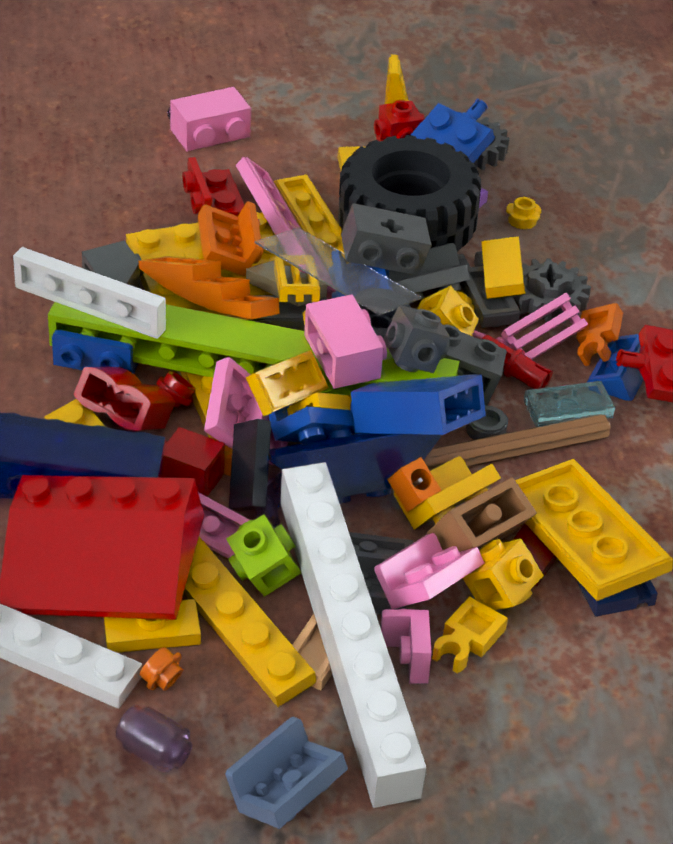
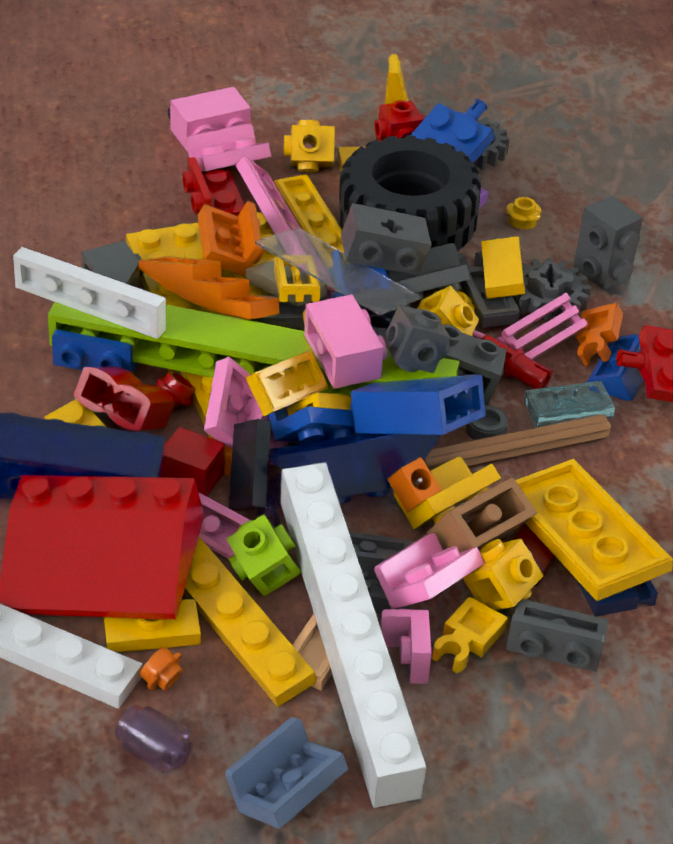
none -> bright pink bracket [185,123,272,171]
none -> yellow brick [283,120,335,173]
none -> dark grey bracket [506,599,609,672]
none -> dark grey brick [573,195,643,290]

